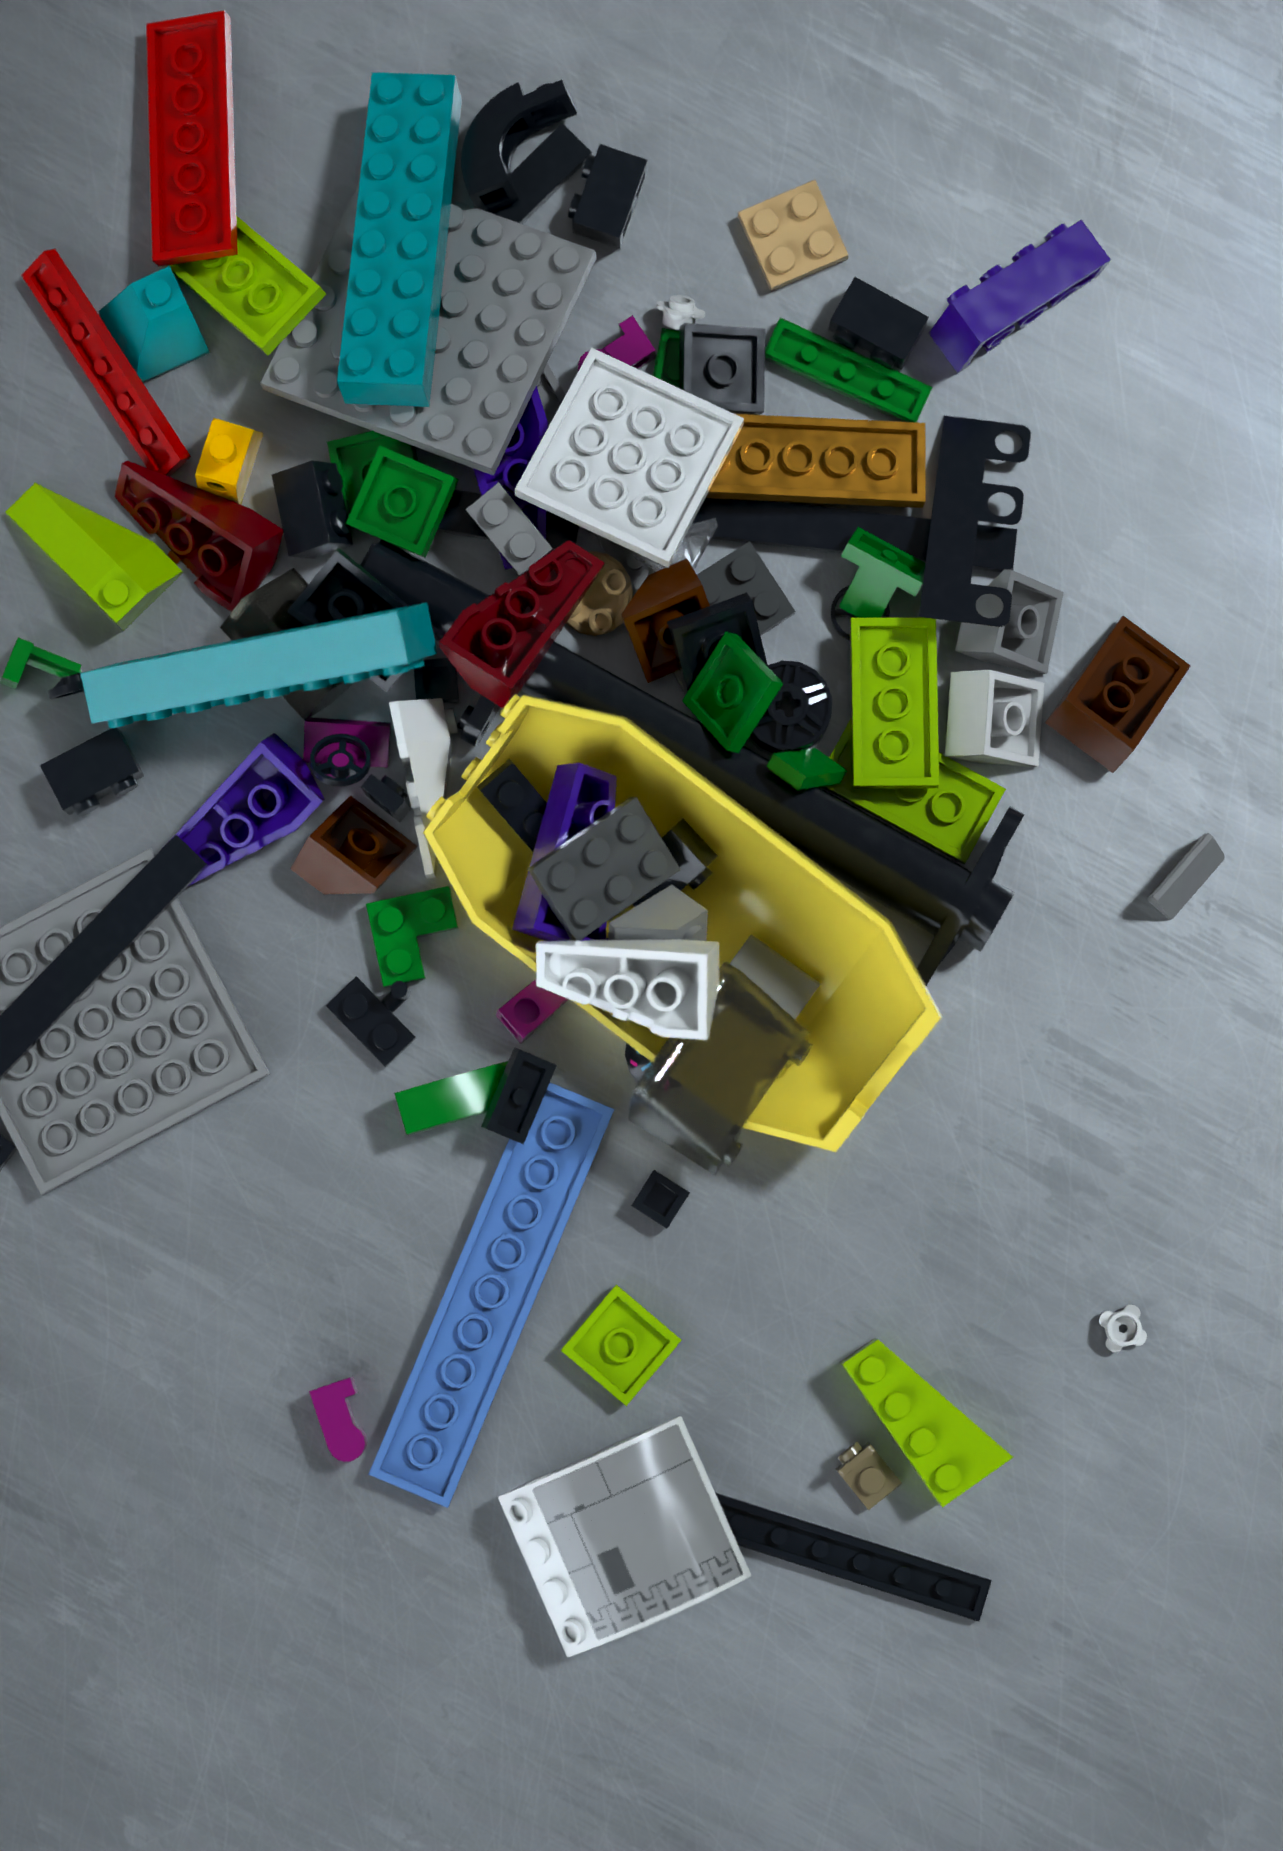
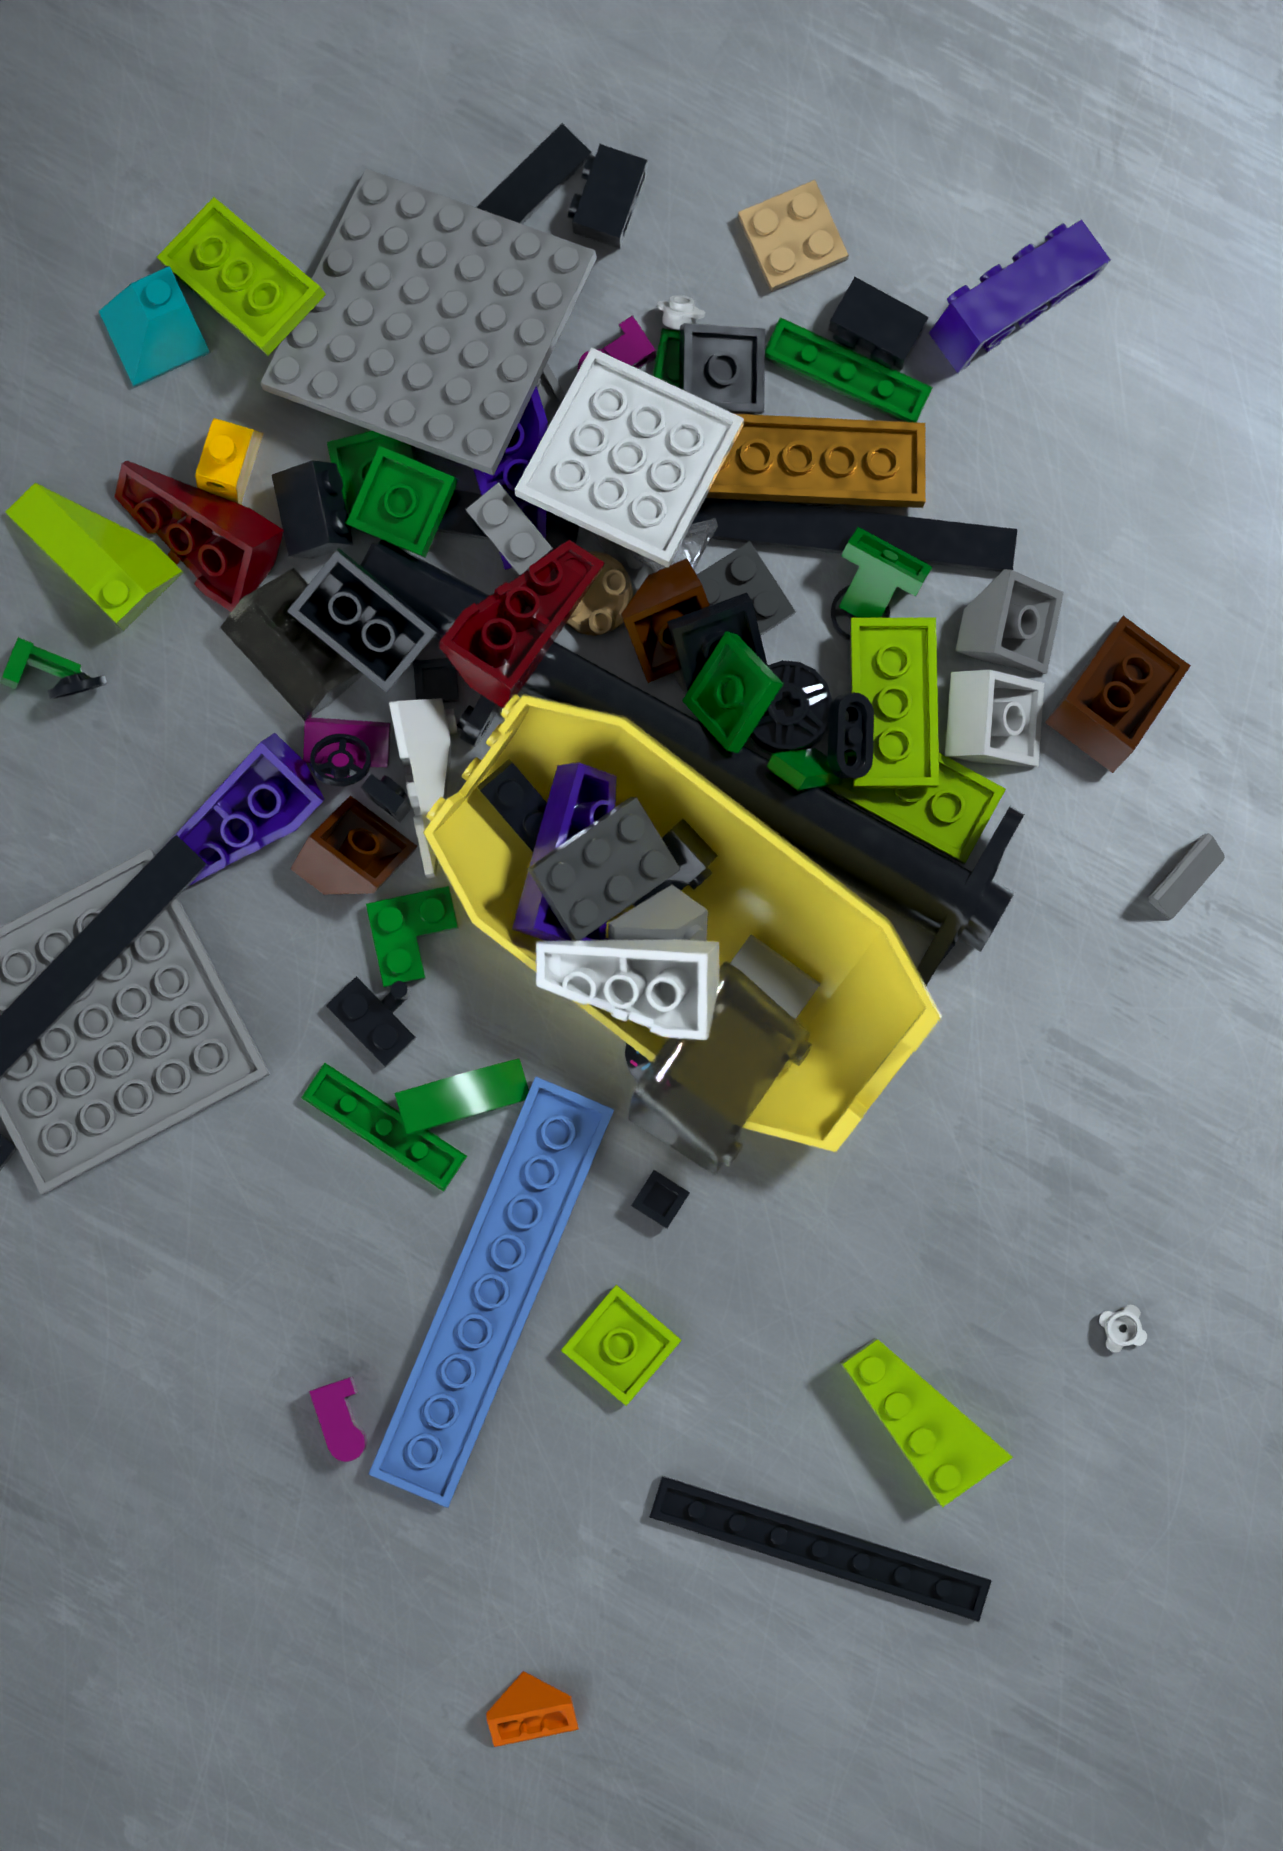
red plate [21,249,191,477] -> none
black brick [40,727,144,817] -> none
teal brick [80,602,438,728] -> none
red plate [146,10,238,267] -> none
teal brick [337,72,462,407] -> none
black arch [461,79,578,213] -> none
black plate [481,1047,557,1145] -> none
magenta leg [495,979,569,1044] -> none
light grey slope [498,1416,751,1657] -> none
dark tan bracket [836,1442,902,1510] -> none
black piece [919,415,1031,627] -> none
none -> green tile [301,1063,468,1192]
none -> orange slope [486,1671,579,1747]
none -> black plate [828,693,874,780]

